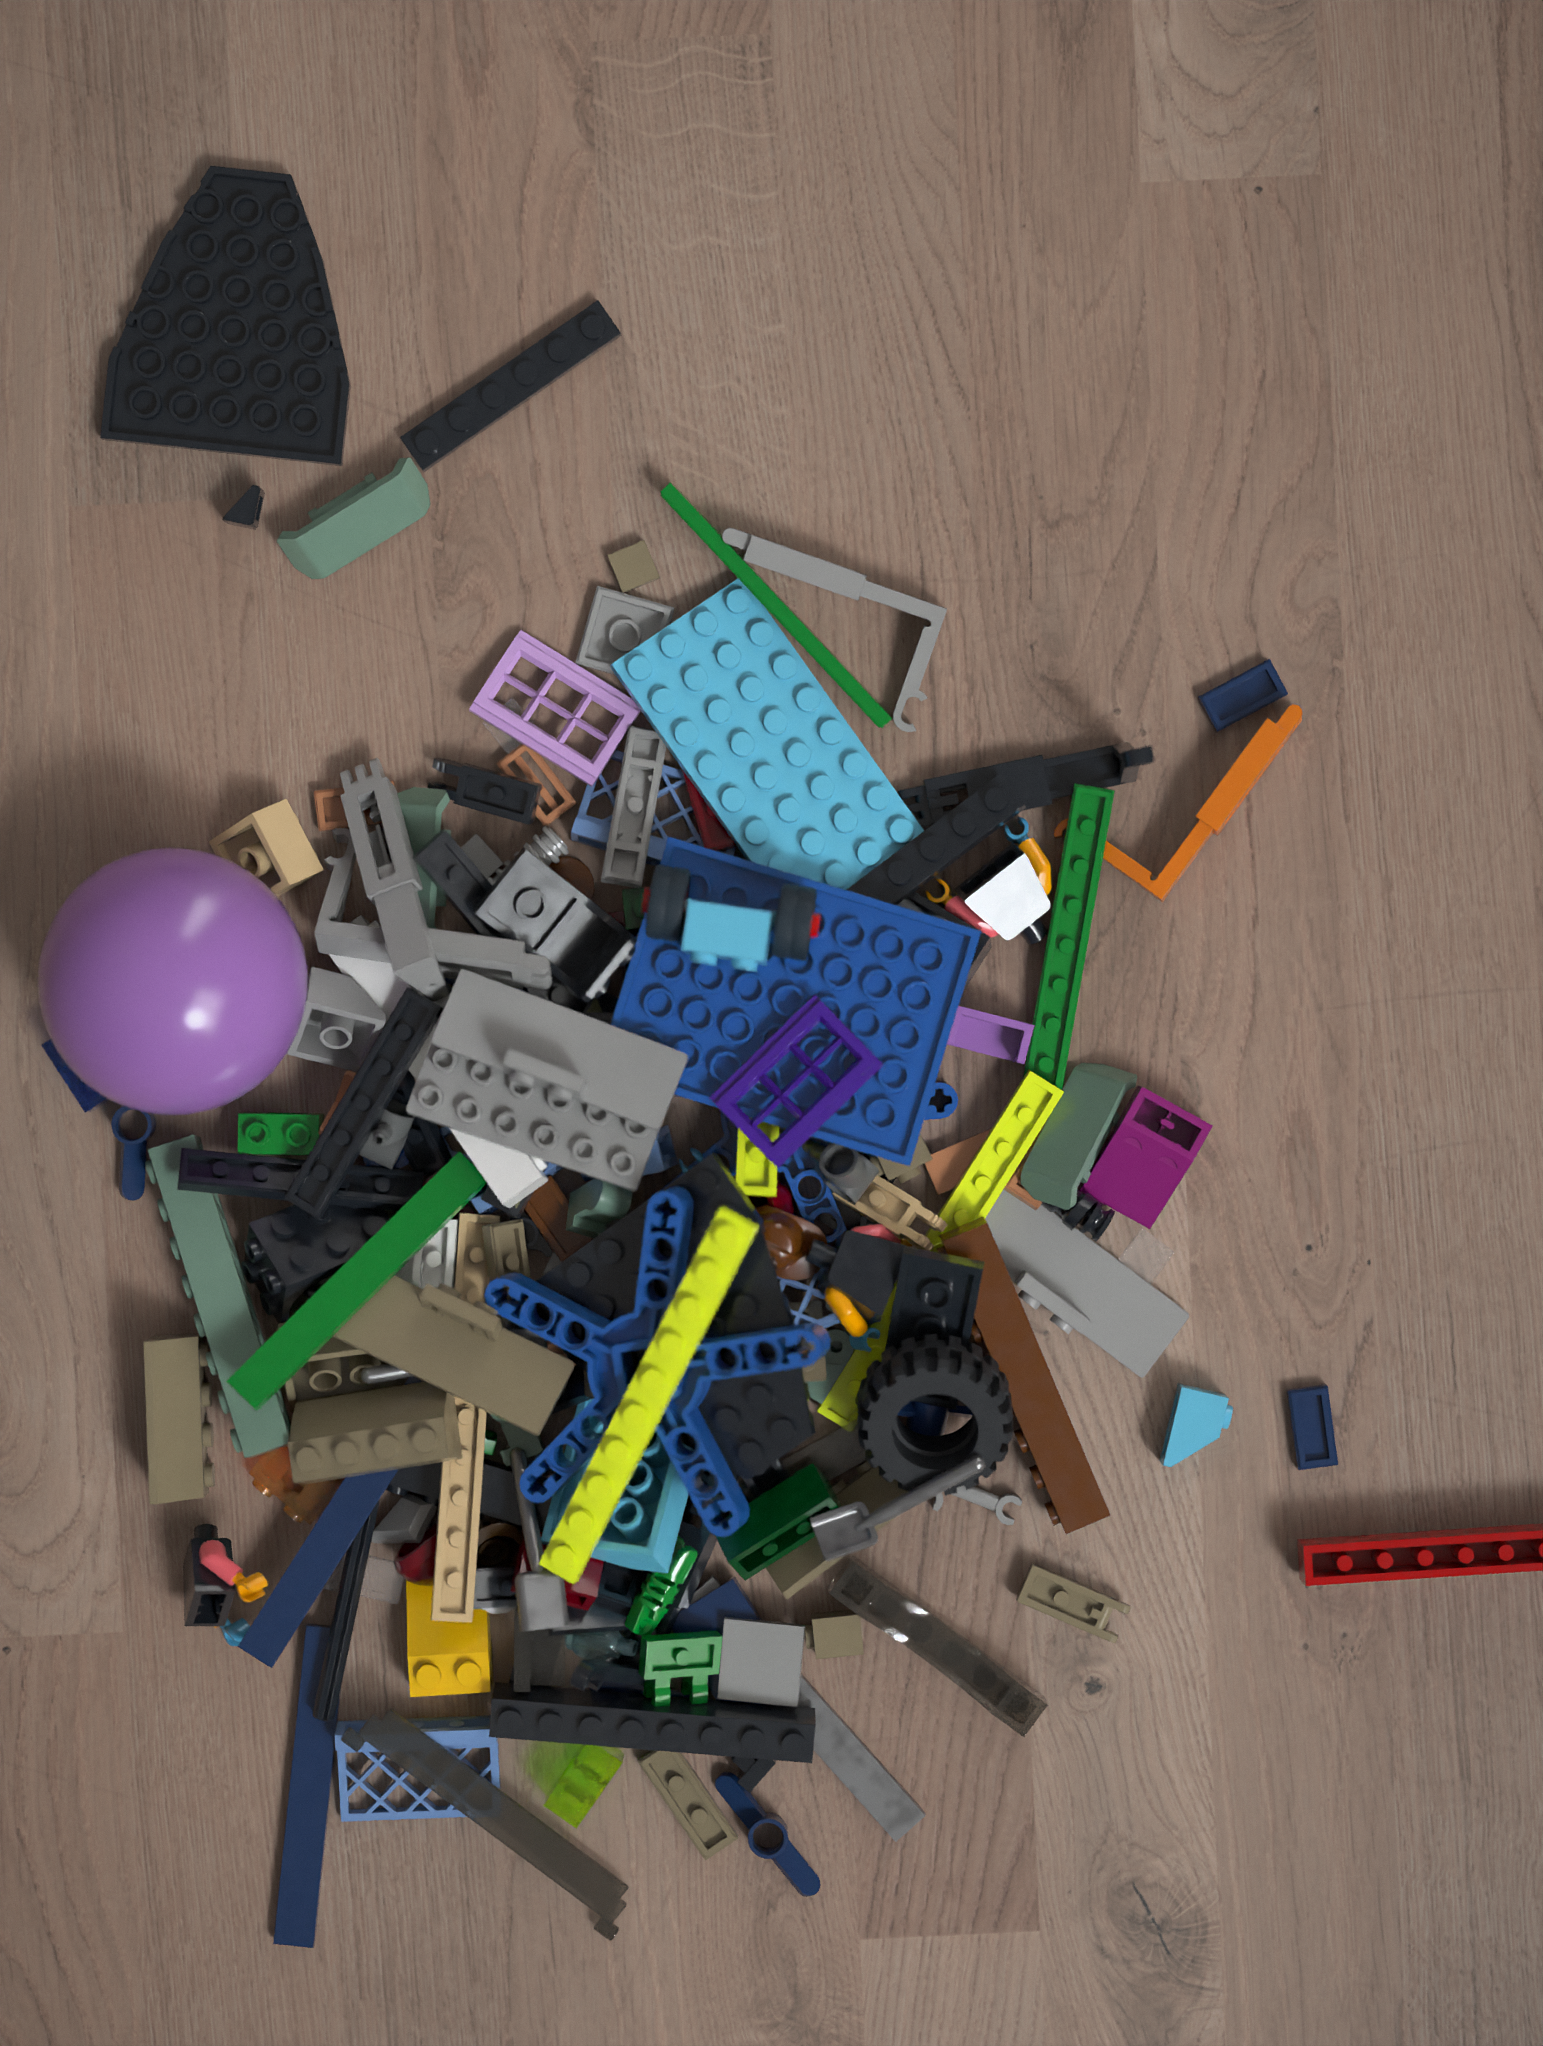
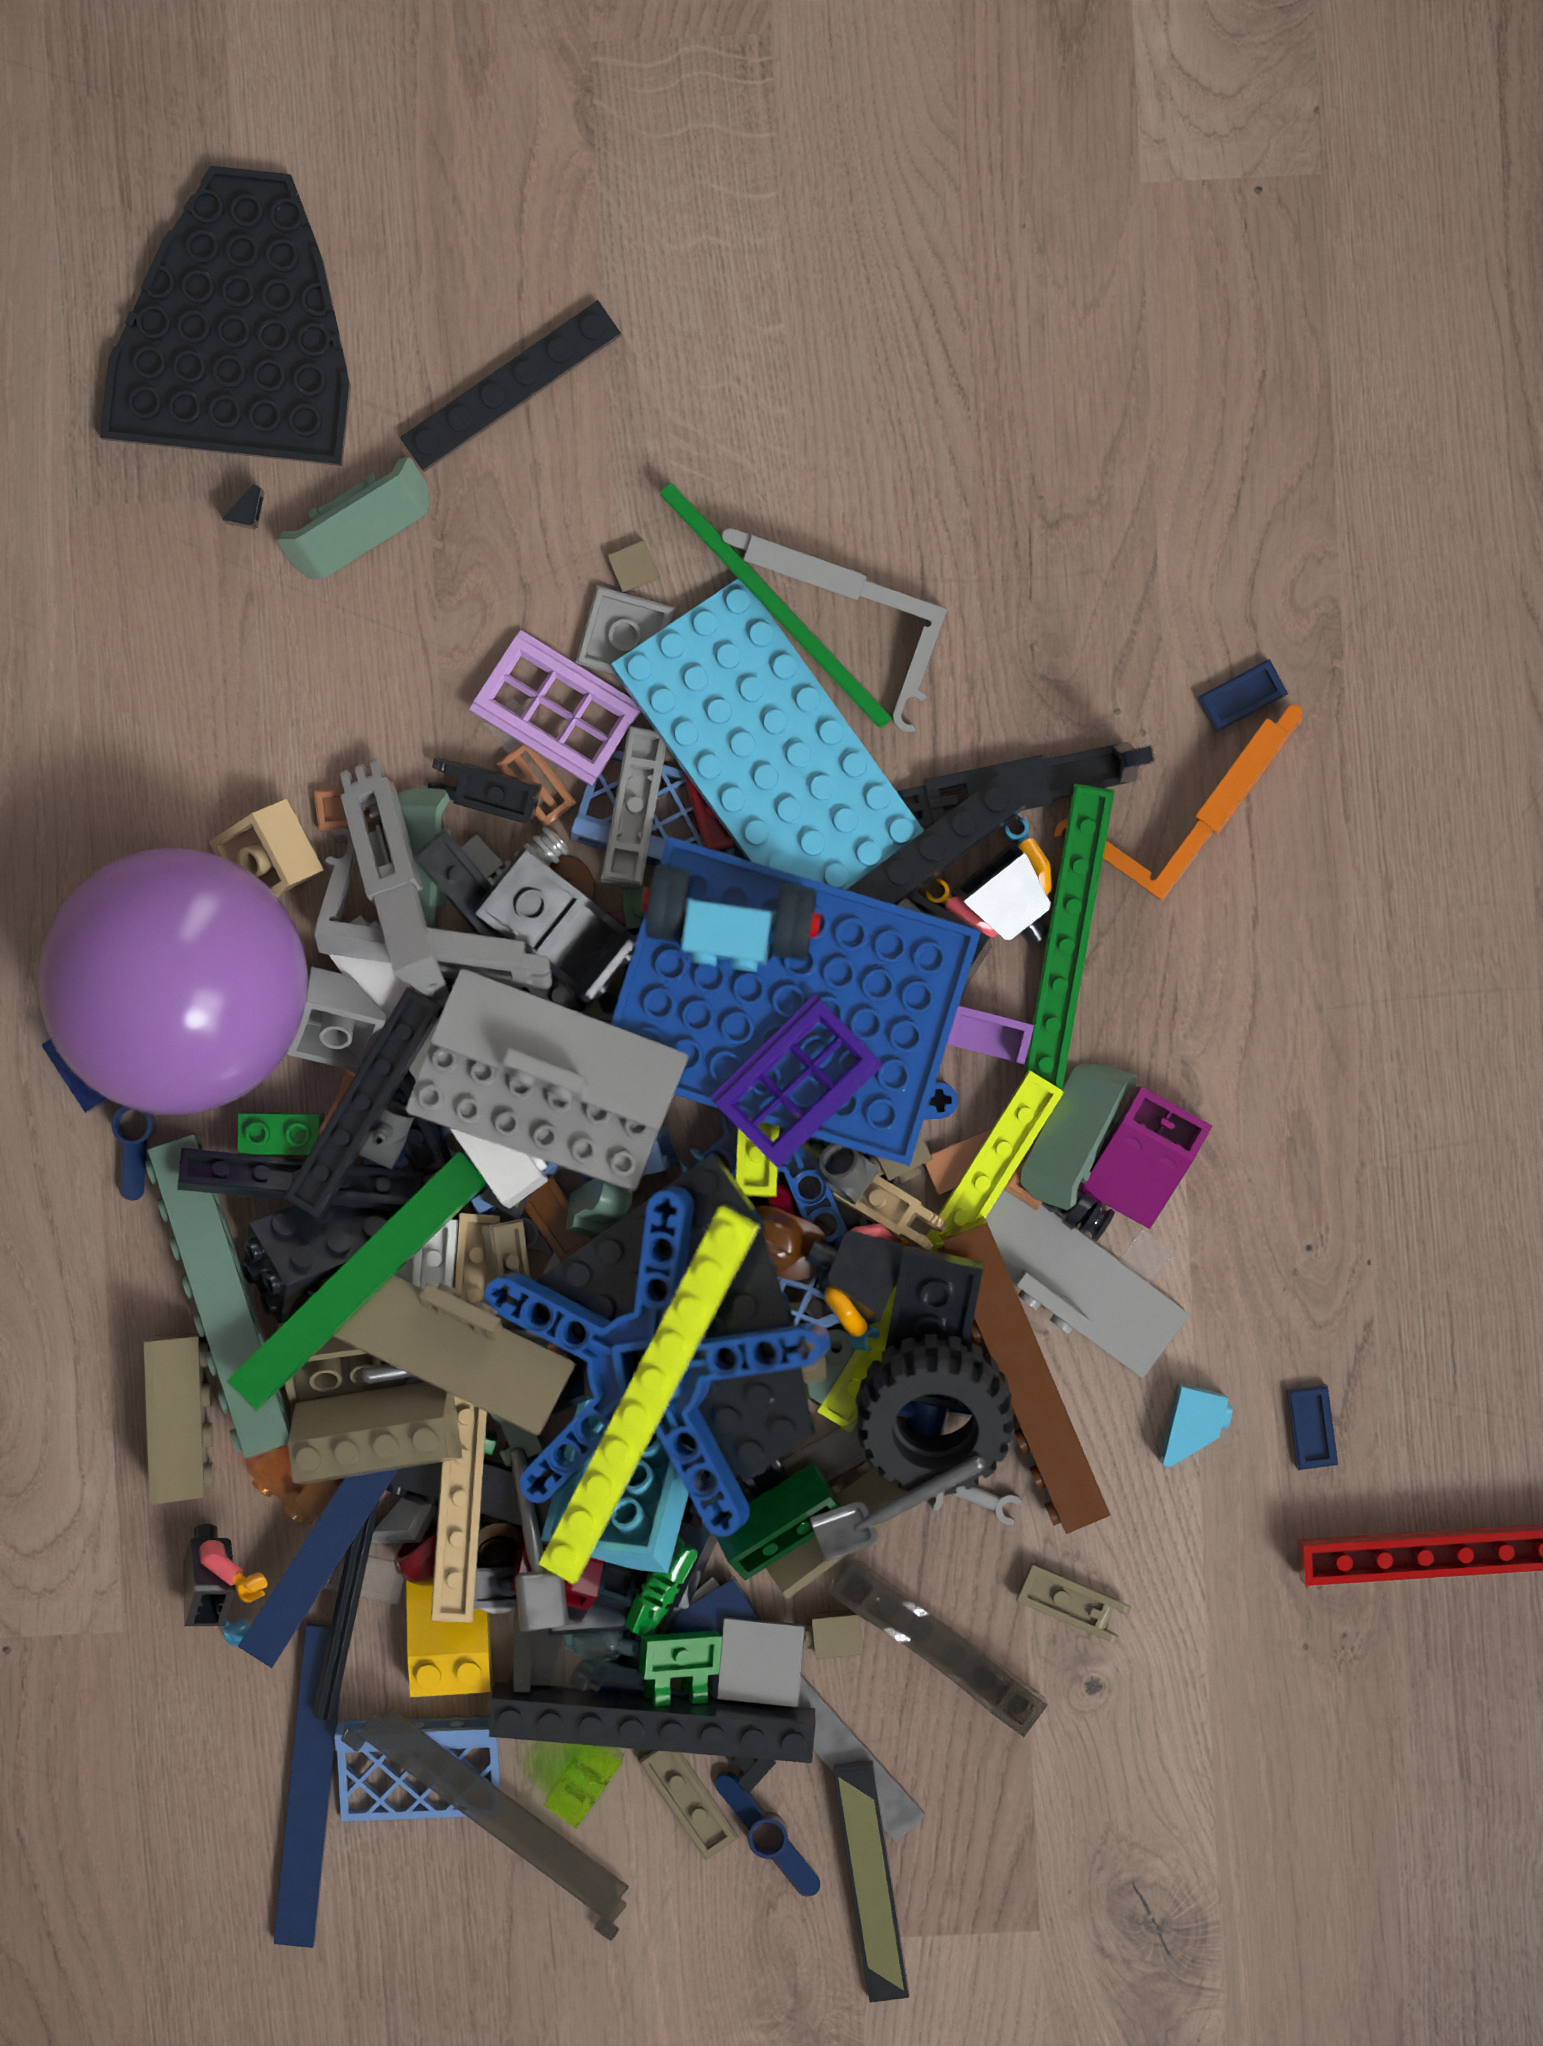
none -> olive tile [833,1760,910,2003]

